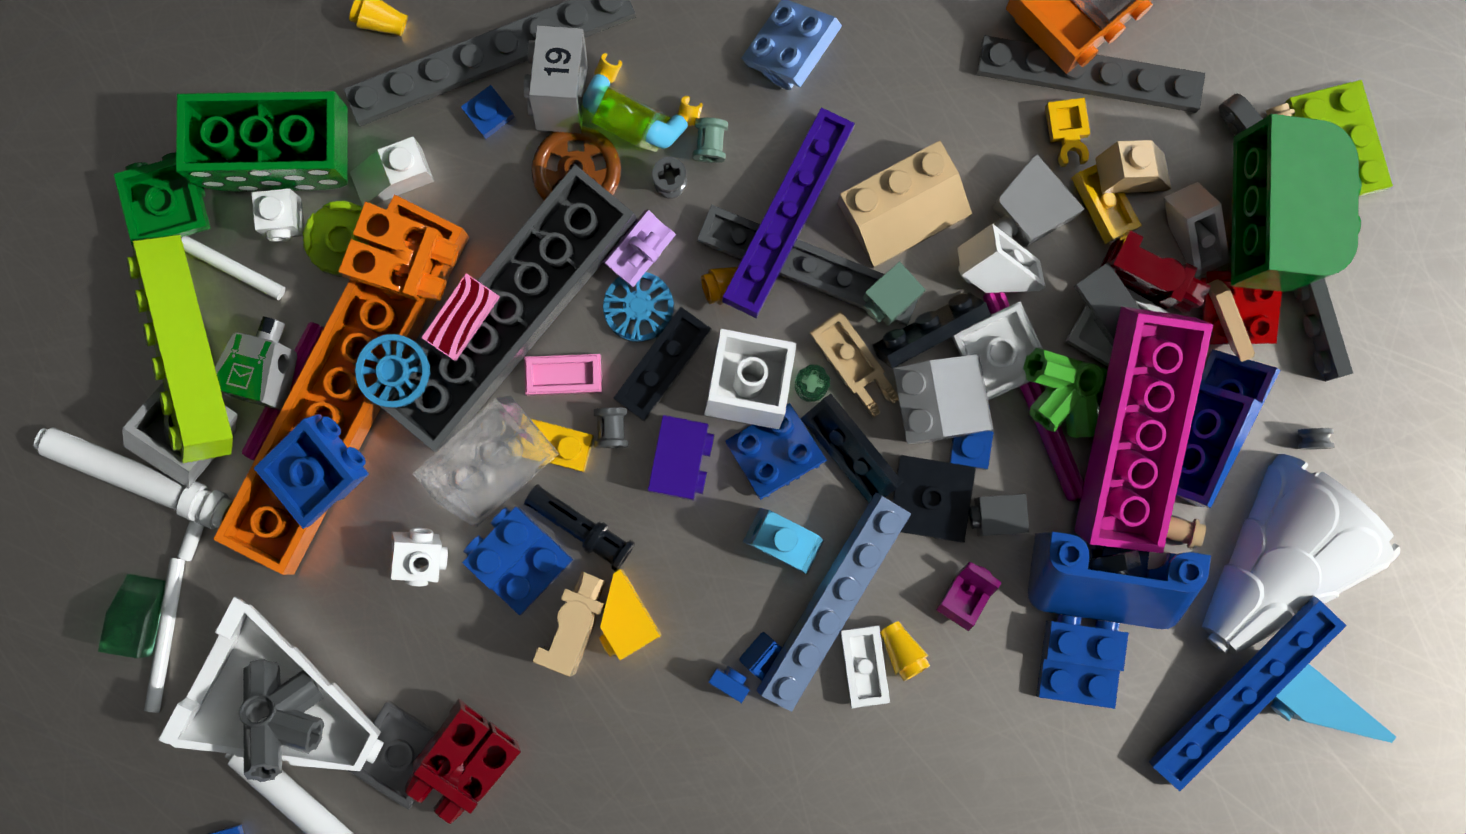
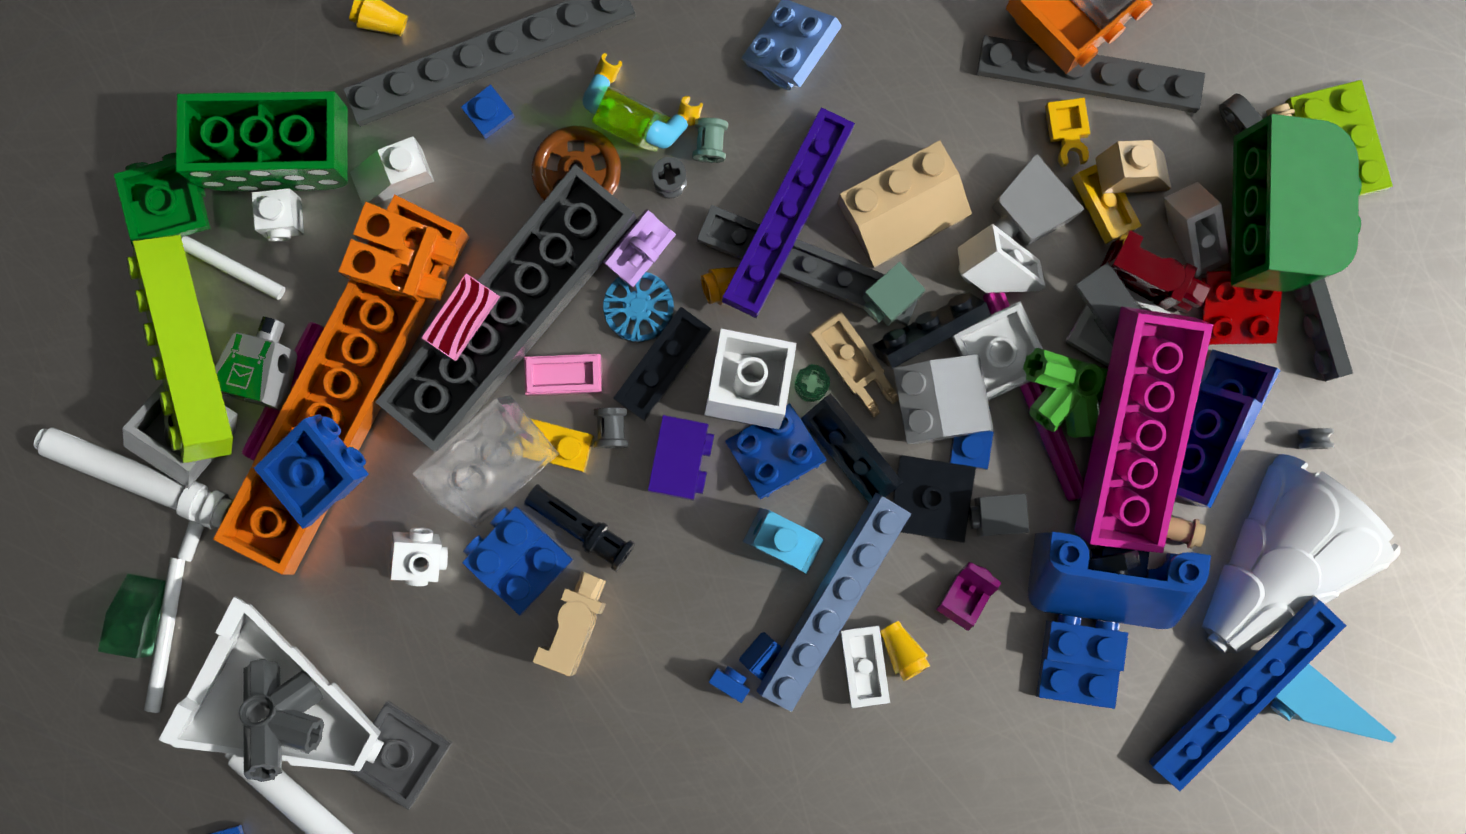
lime tile [303,201,368,277] -> none
dark azure wheel [355,334,431,408] -> none
dark red hips [405,699,521,824] -> none
light grey brick [524,25,588,133] -> none
yellow slope [599,569,661,660] -> none
tan tile [1207,279,1255,362] -> none

